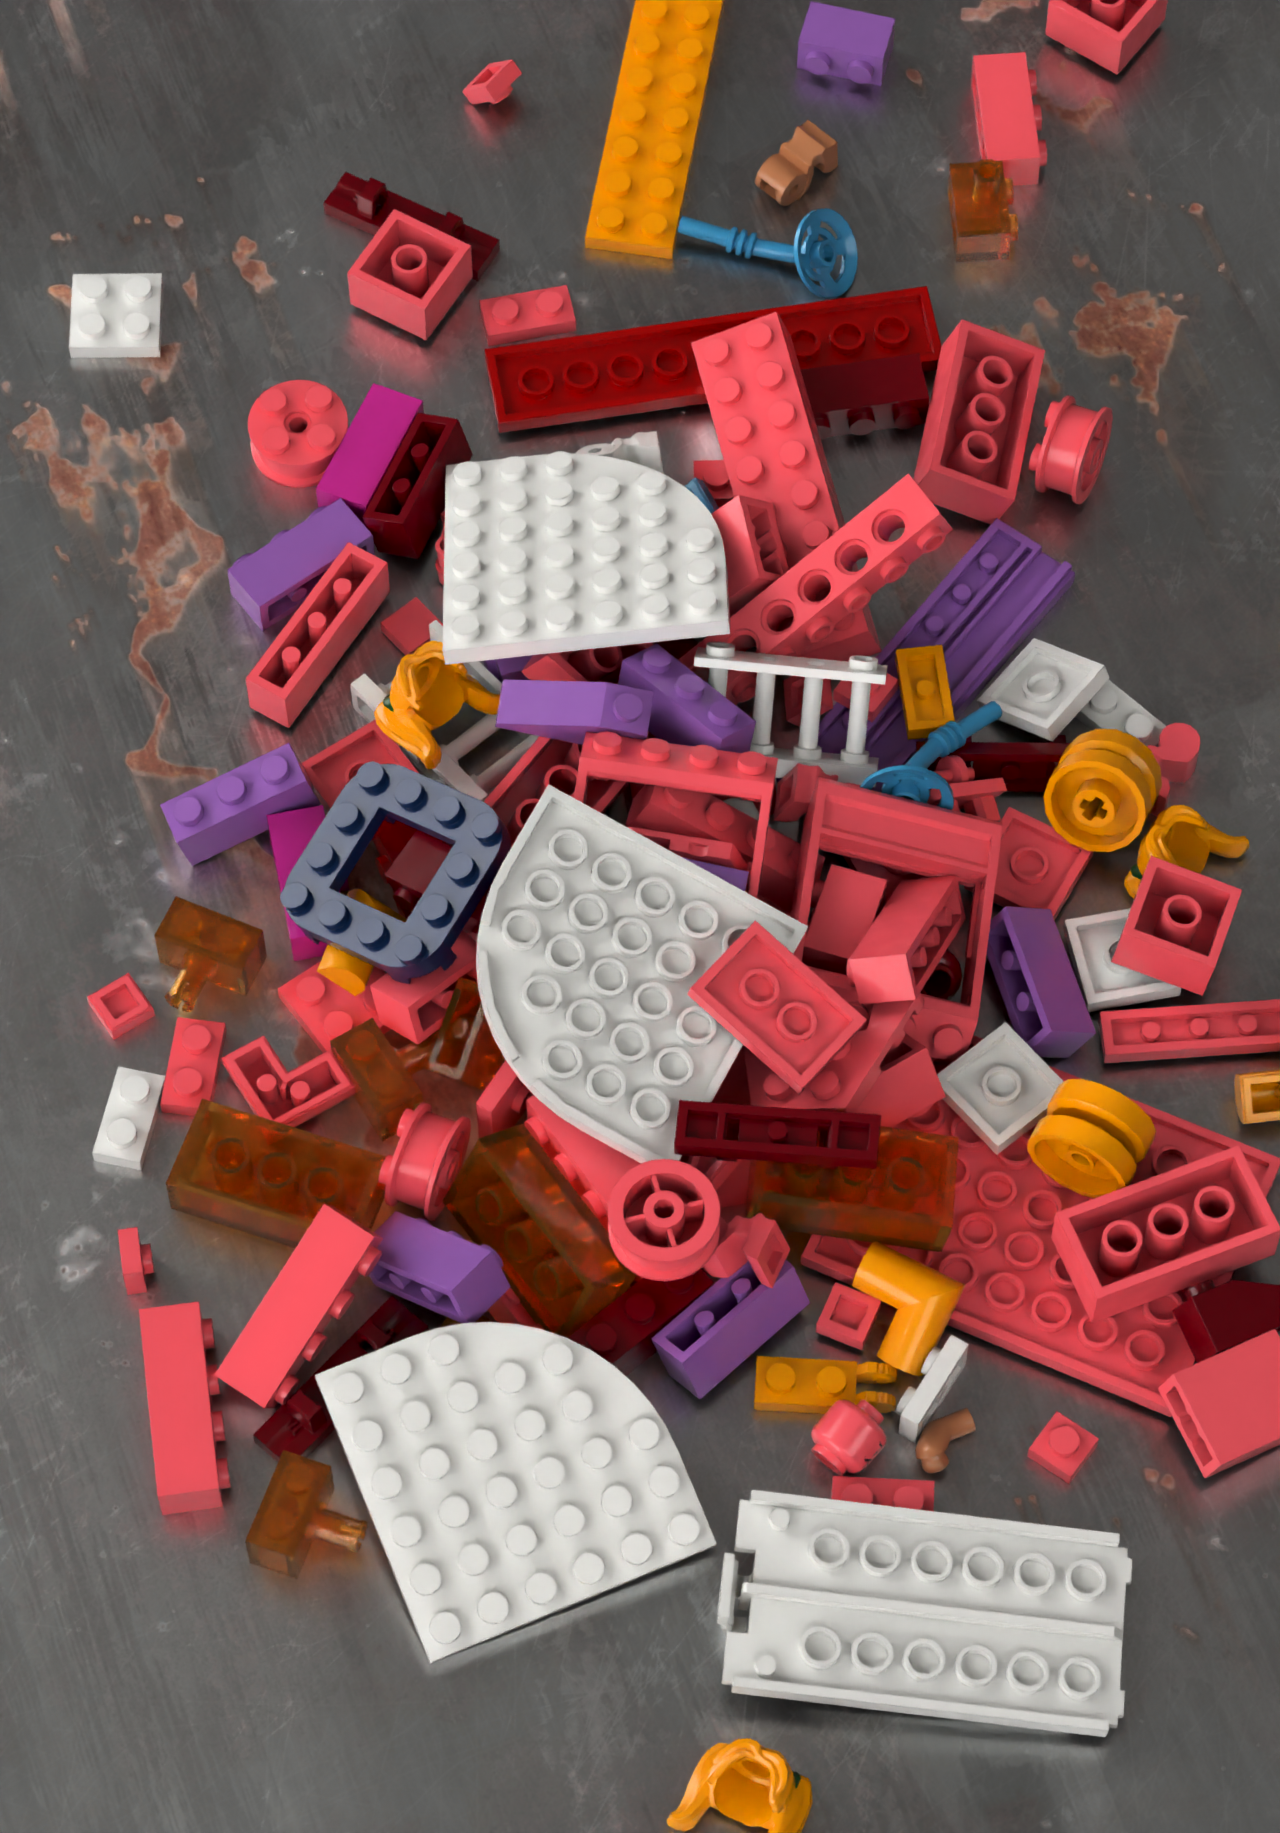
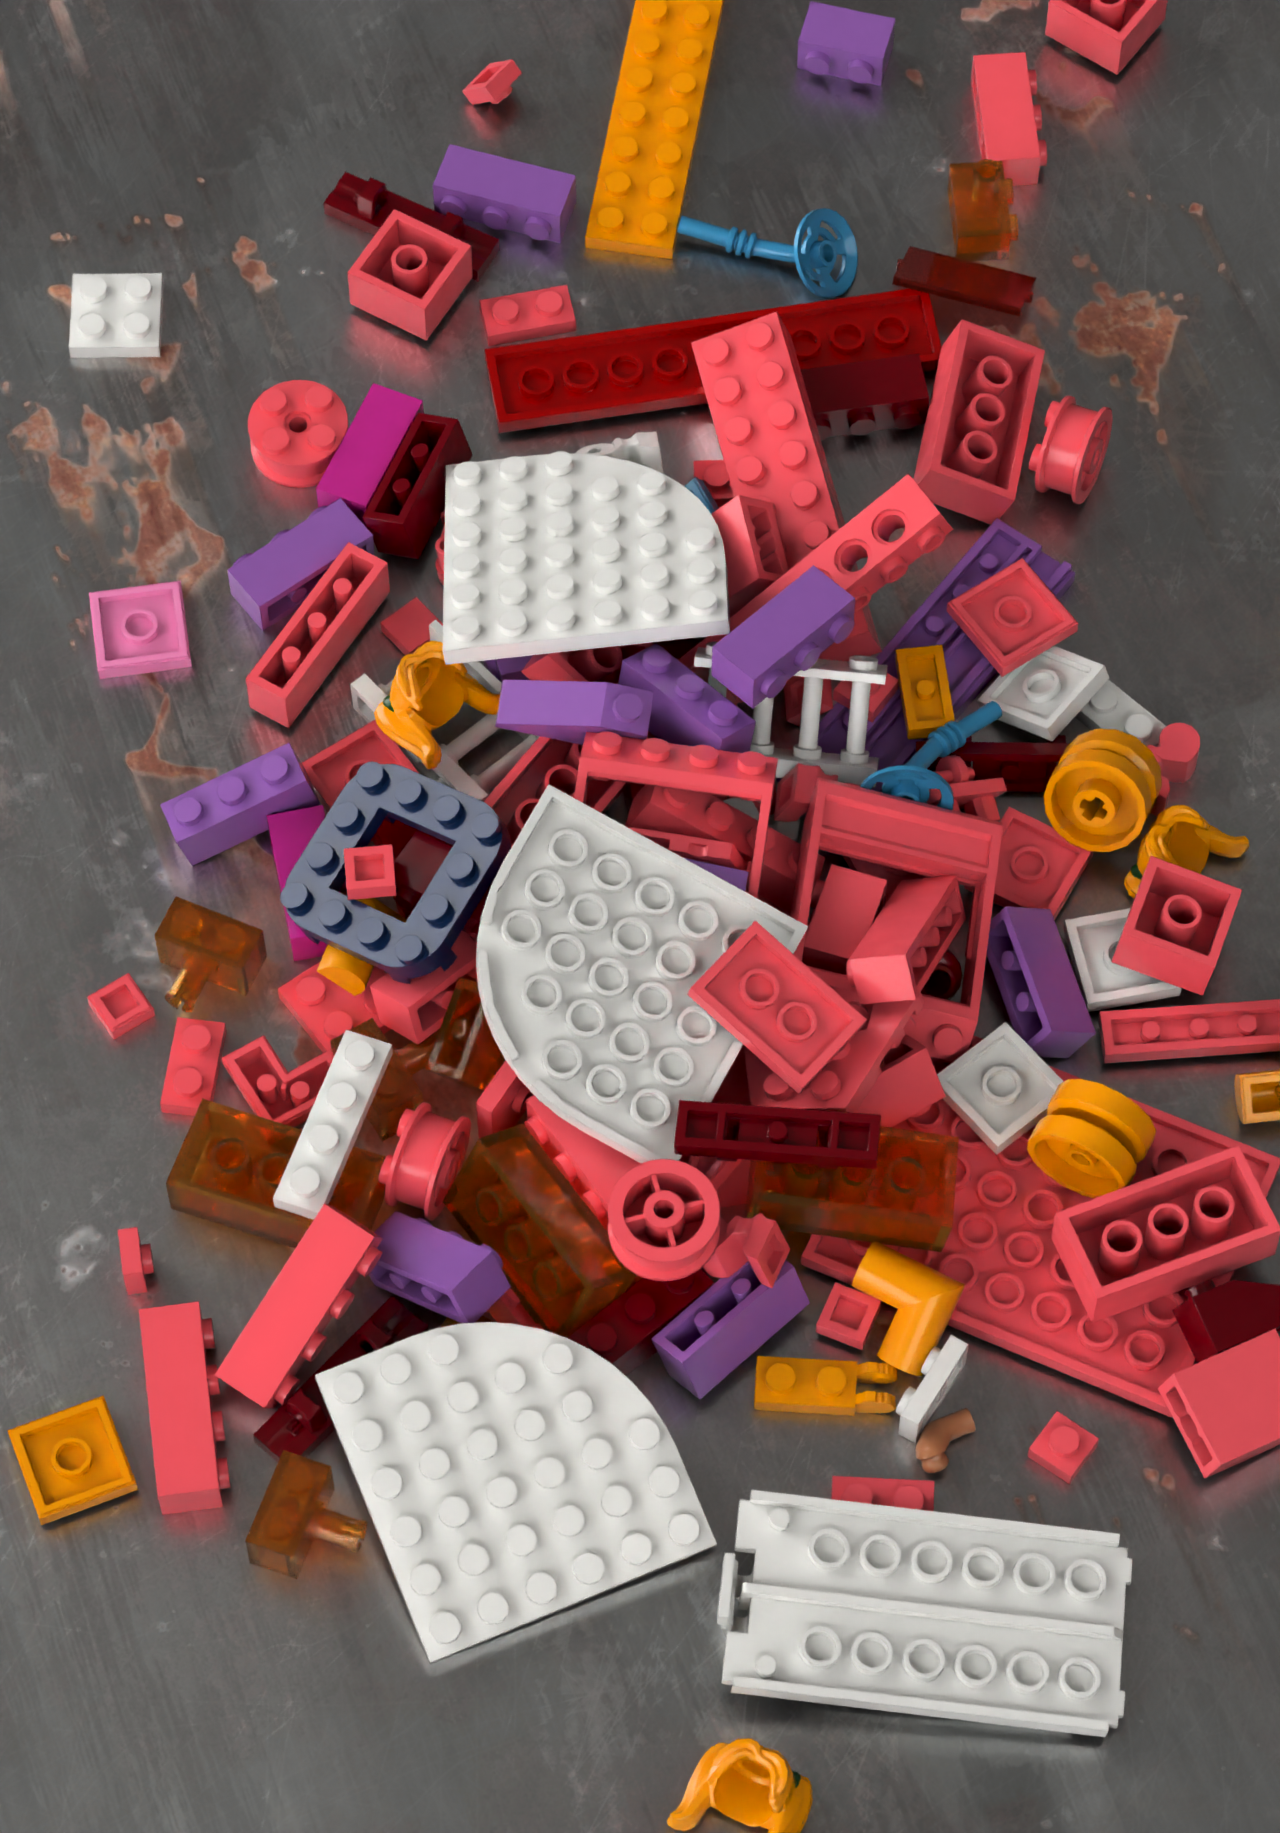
white plate [92,1066,165,1171] -> none
nougat leg [755,120,838,206] -> none
coral head [811,1399,886,1476] -> none
none -> light orange plate [7,1395,138,1525]
none -> bright pink tile [89,581,192,679]
none -> white plate [273,1030,393,1220]
none -> coral plate [344,844,397,900]
none -> medium lavender brick [433,144,576,243]
none -> medium lavender brick [711,565,855,709]
none -> clear red piece [892,246,1036,316]
none -> coral plate [947,558,1078,677]

